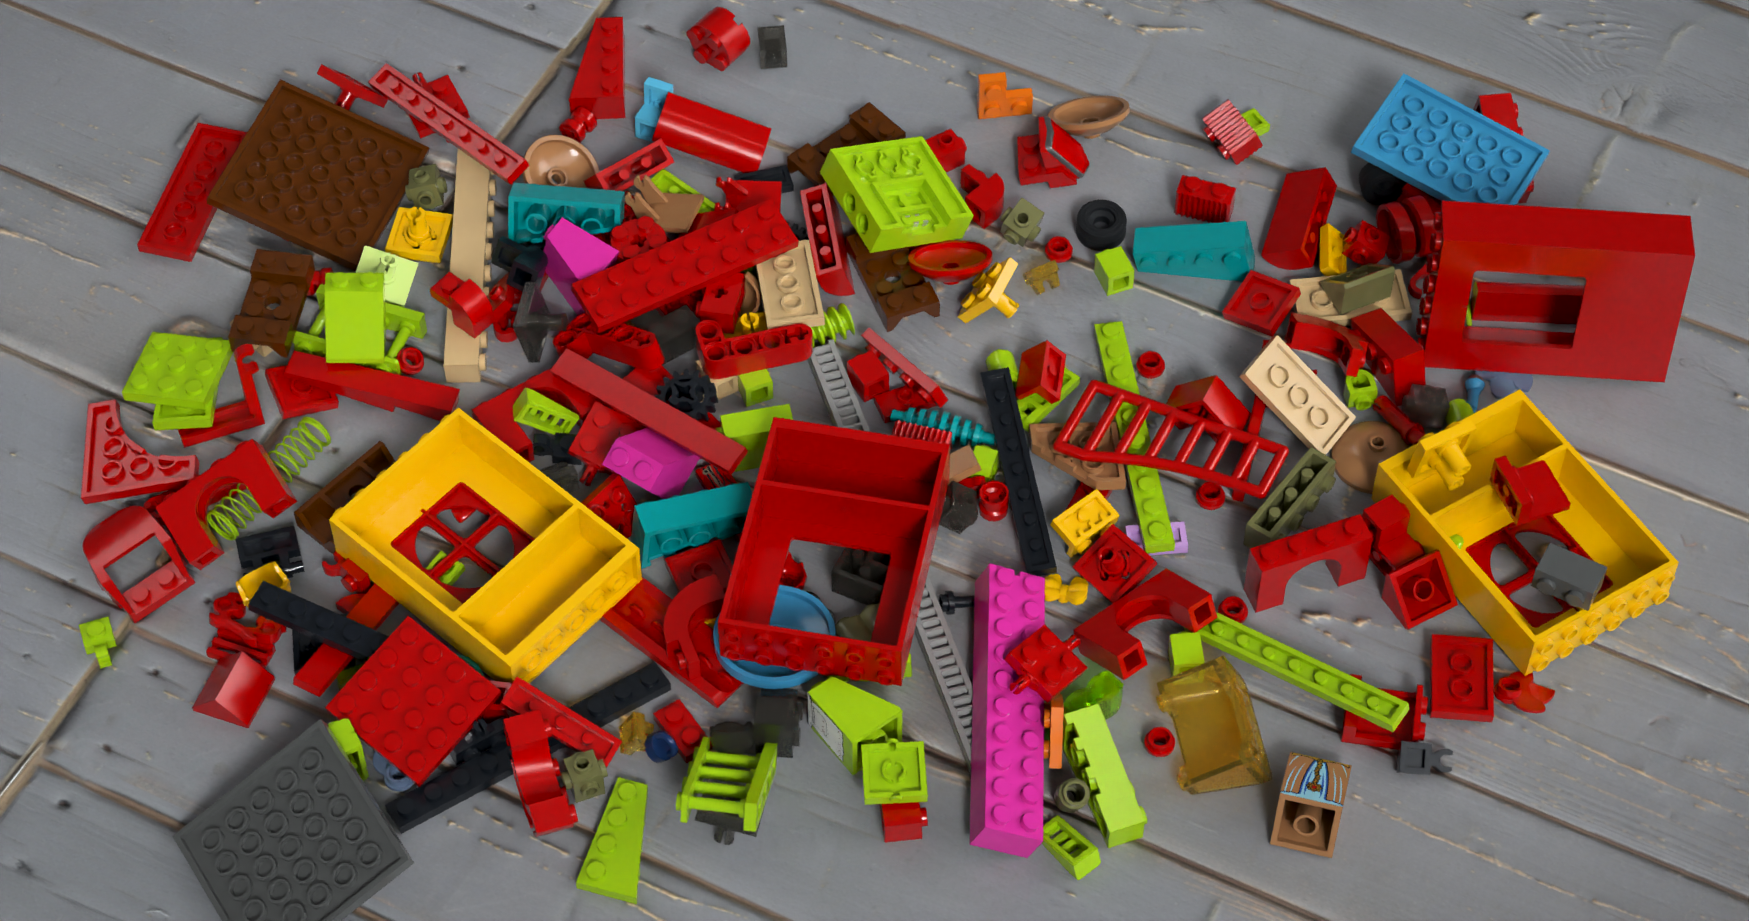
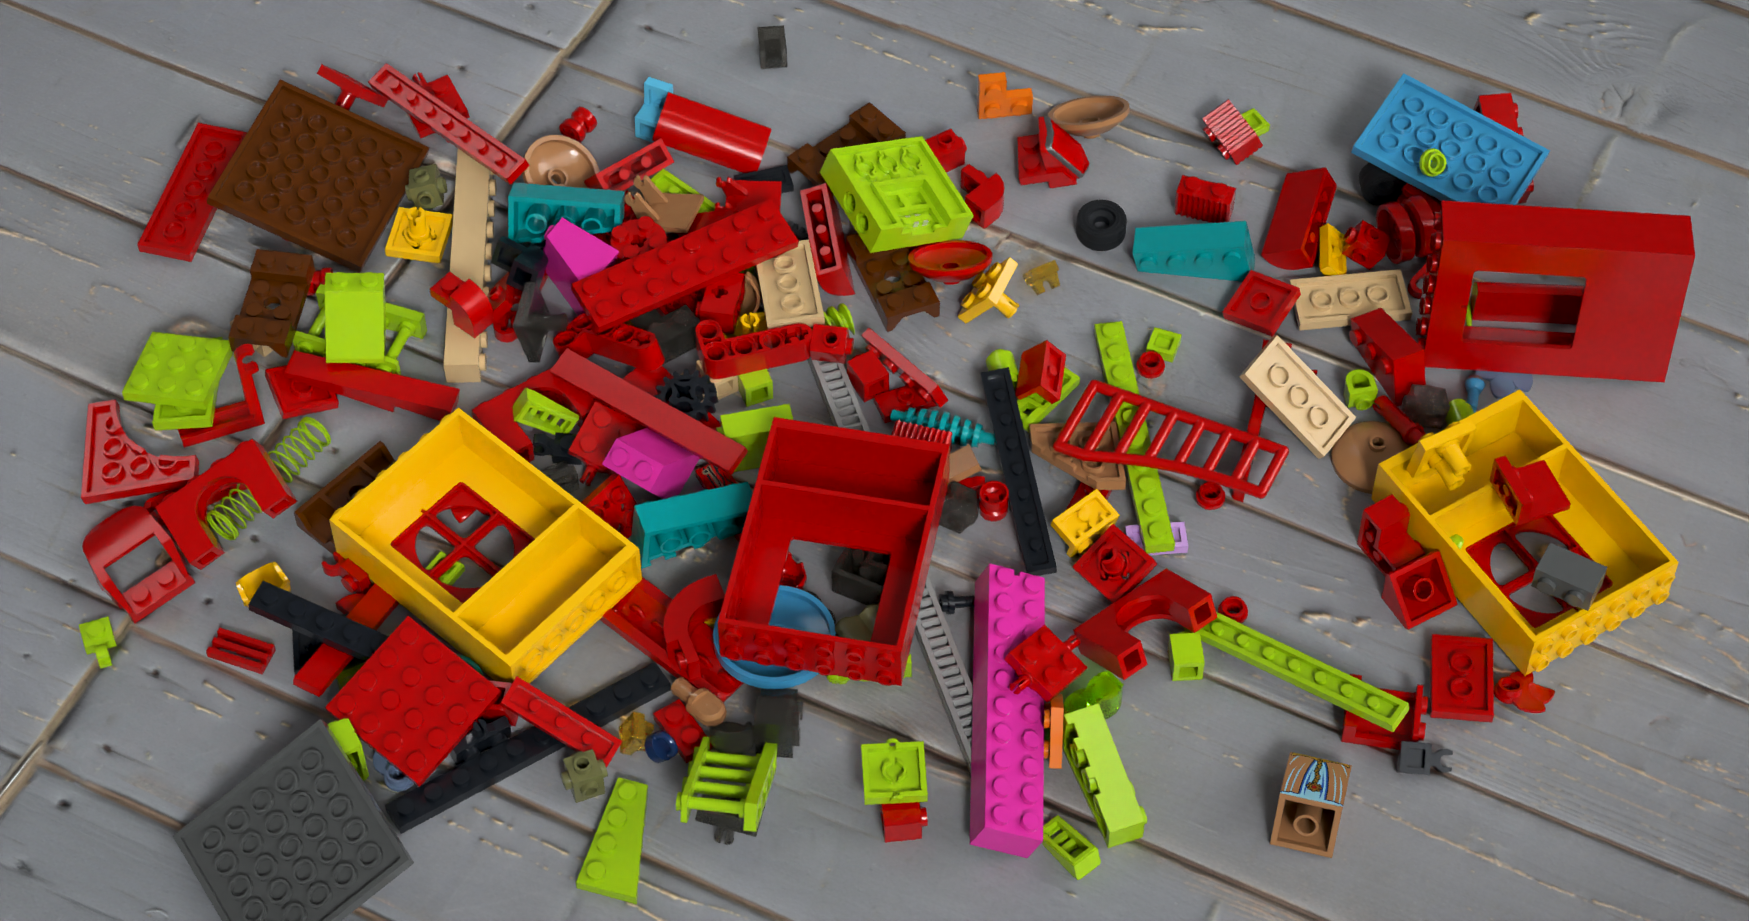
red slope [192,651,275,728] -> none
red helmet [209,592,286,648] -> none
black plate [235,526,305,578] -> none
yellowish green tile [356,245,419,307] -> none
red plate [396,347,424,375] -> none
red brick [503,709,578,837] -> none
red wedge [569,17,625,119] -> none
red plate [664,539,733,593] -> none
red brick [687,7,750,71] -> none
lime slope [807,676,902,775] -> none
lime plate [967,445,999,483] -> none
olive brick [1000,198,1045,247] -> none
yellow piece [1044,574,1089,605] -> none
red plate [1045,236,1073,263] -> none
olive brick [1054,778,1090,813] -> none
lime brick [1094,246,1135,296] -> none
red plate [1144,727,1175,757] -> none
clear yellow windscreen [1156,655,1272,795] -> none
red brick [1166,375,1251,442] -> none
olive brick [1243,447,1336,548] -> none
red arch [1243,514,1373,613] -> none
red arch [1284,312,1369,377] -> none
olive slope [1320,263,1395,315] -> none
none -> medium nougat arm [671,677,727,727]
none -> red brick [809,324,854,364]
none -> lime tile [1146,327,1182,363]
none -> lime plate [1419,148,1446,177]

